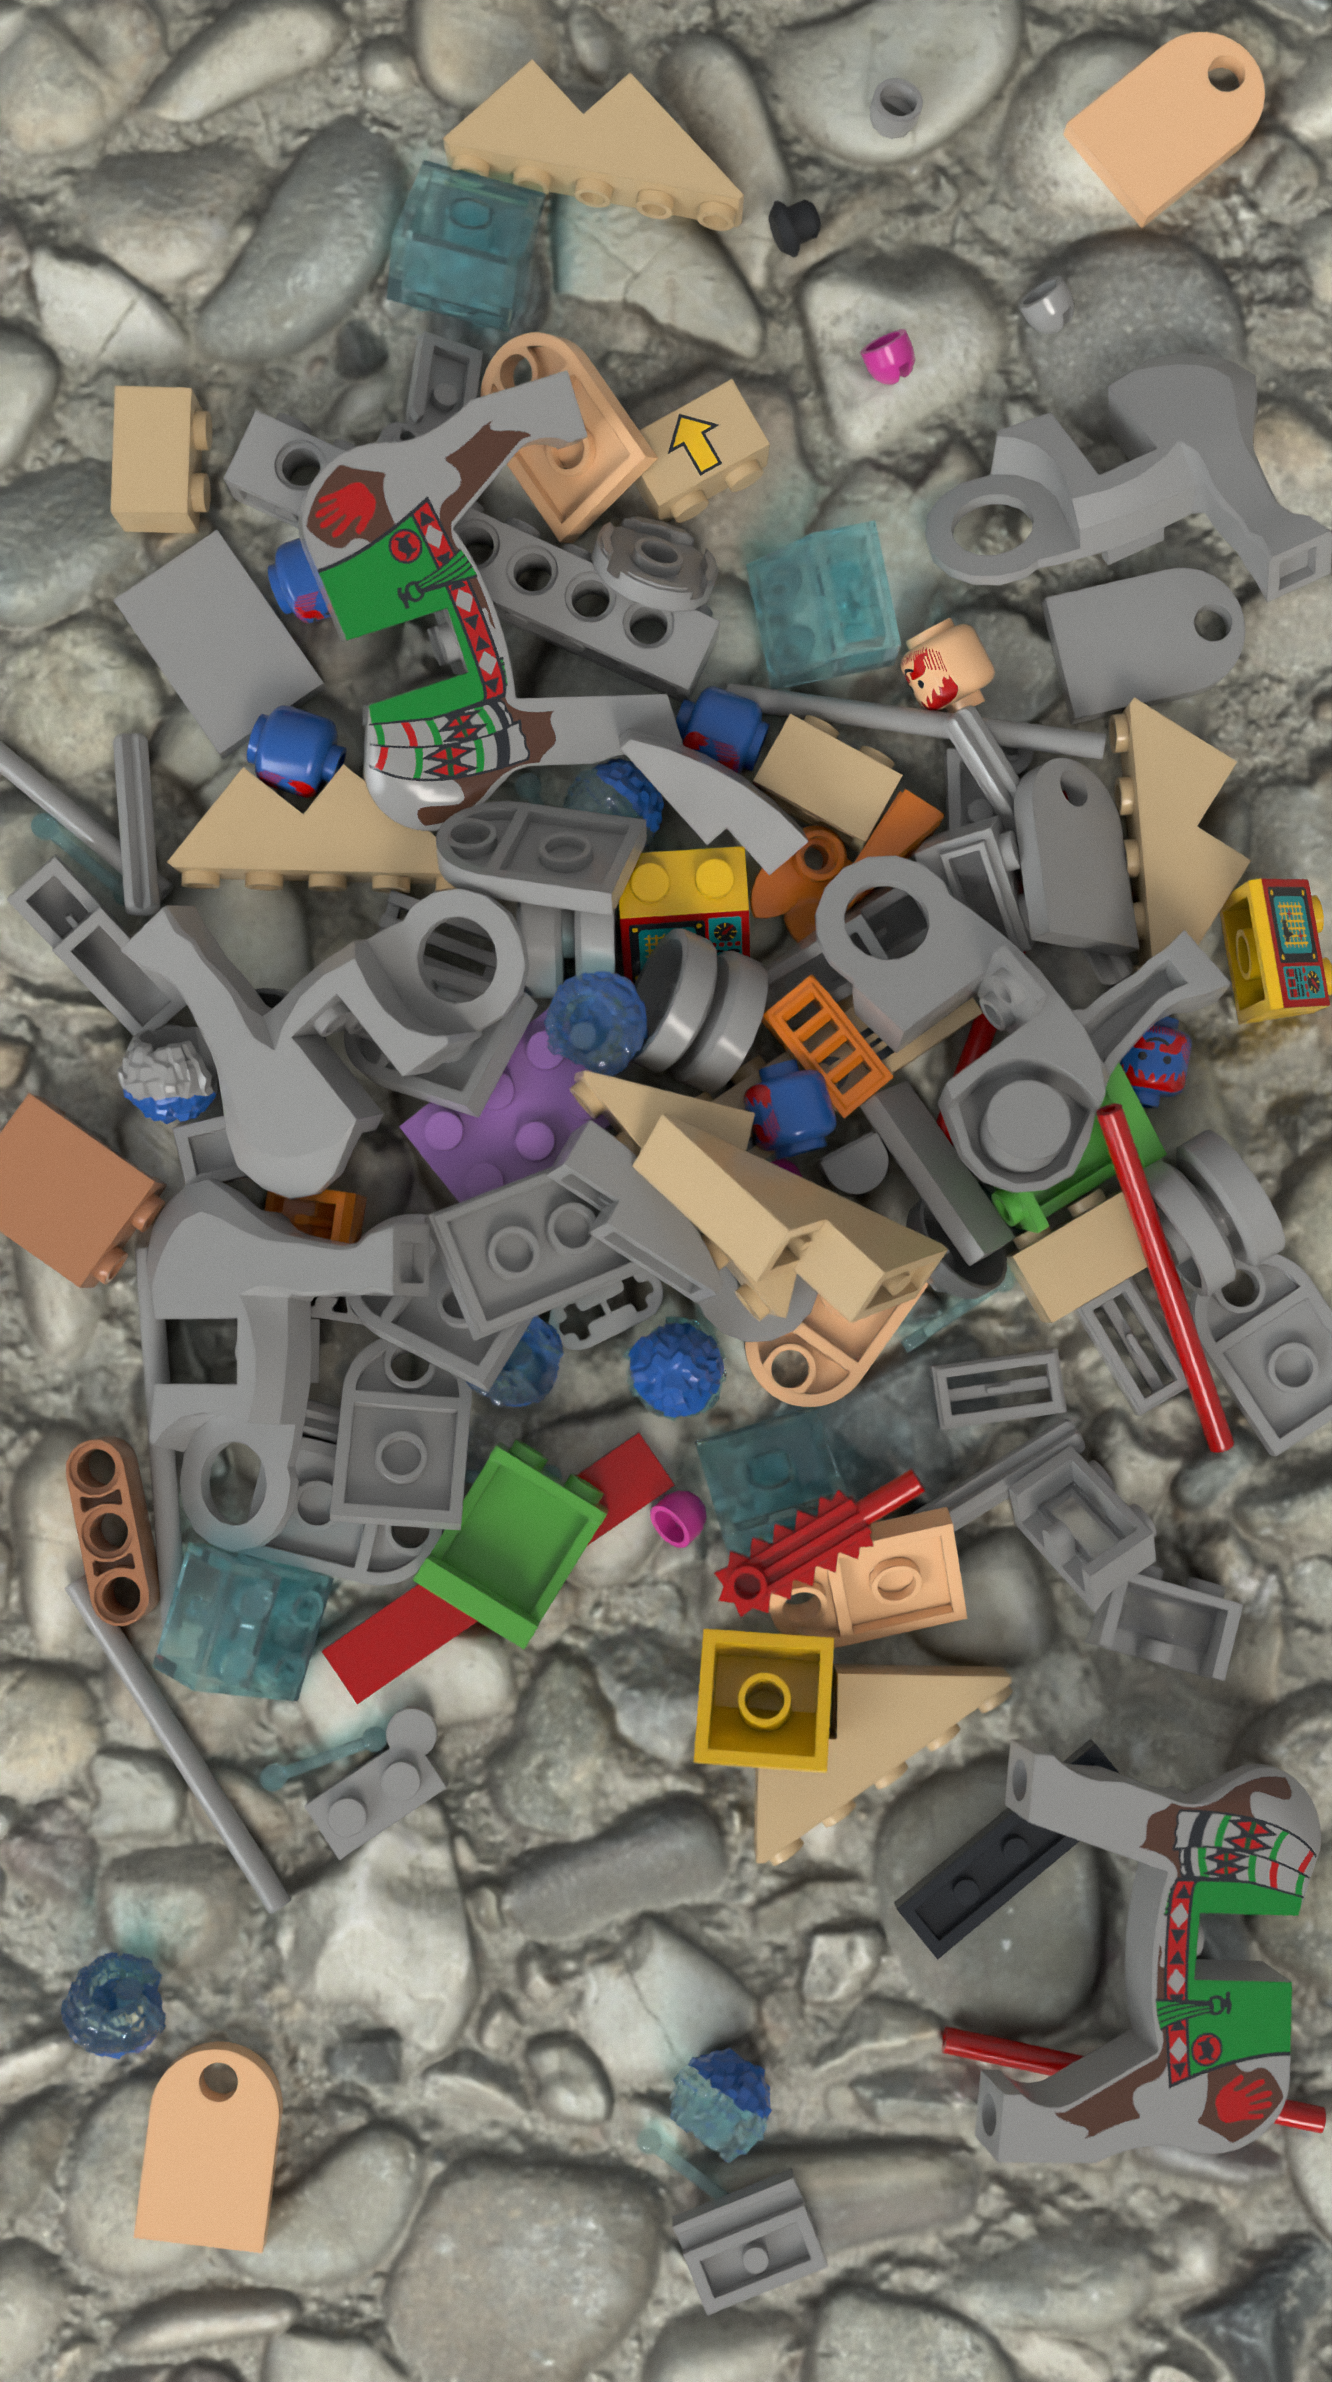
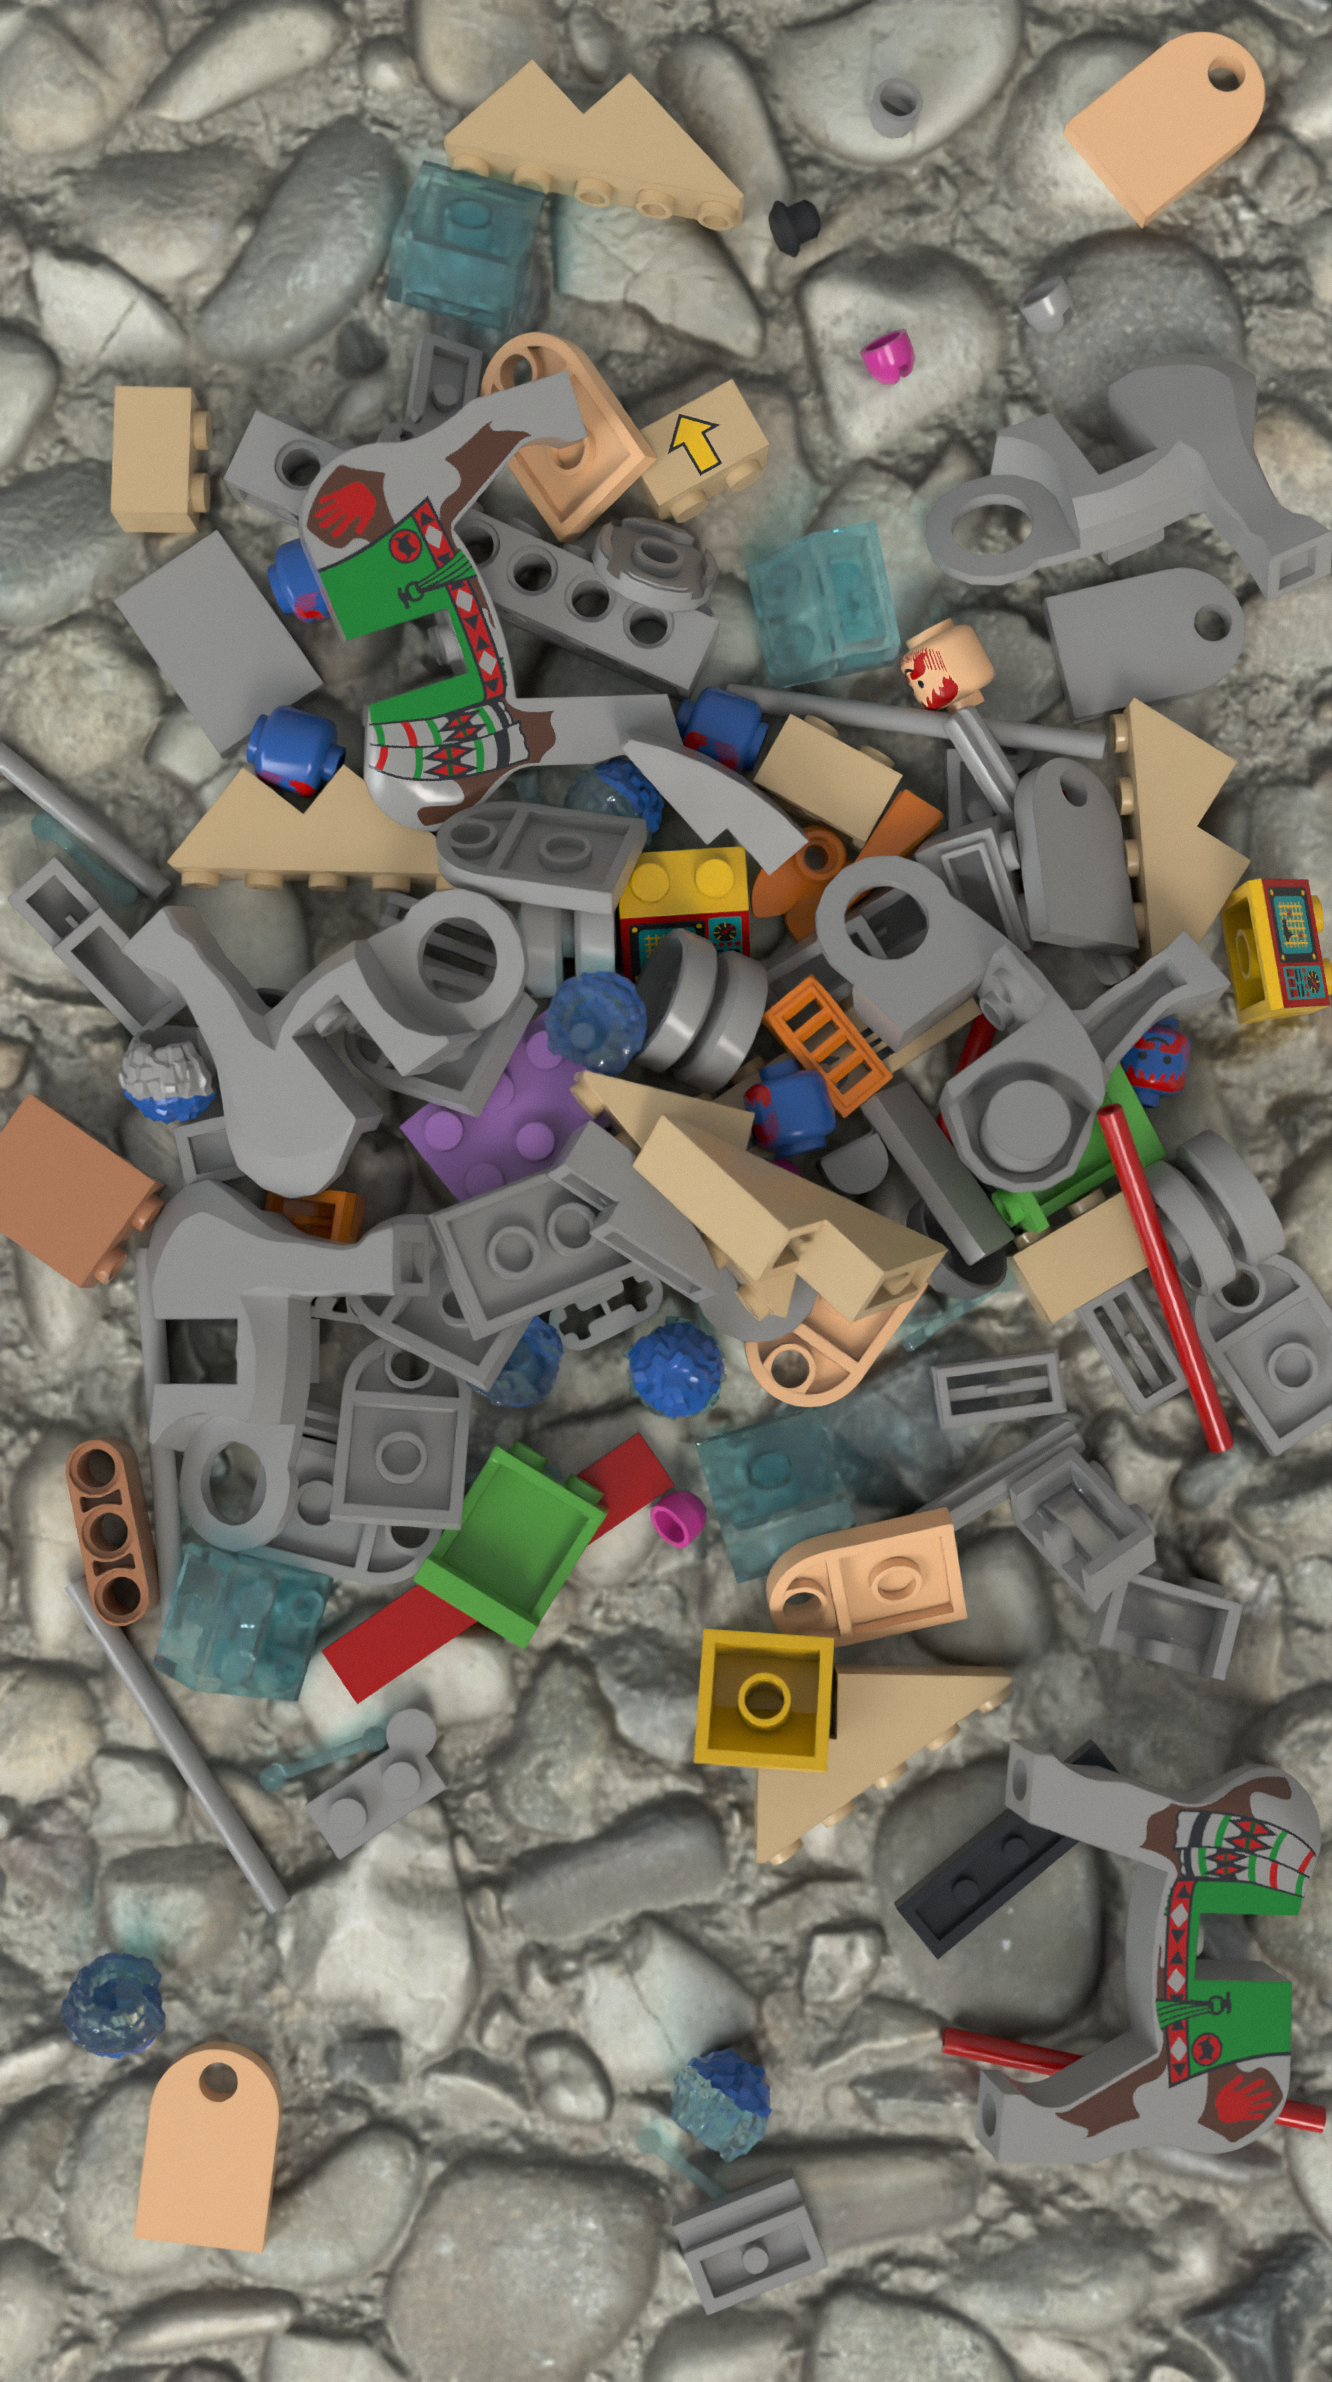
light grey axle [113,733,160,916] -> none
red piece [714,1468,926,1617] -> none

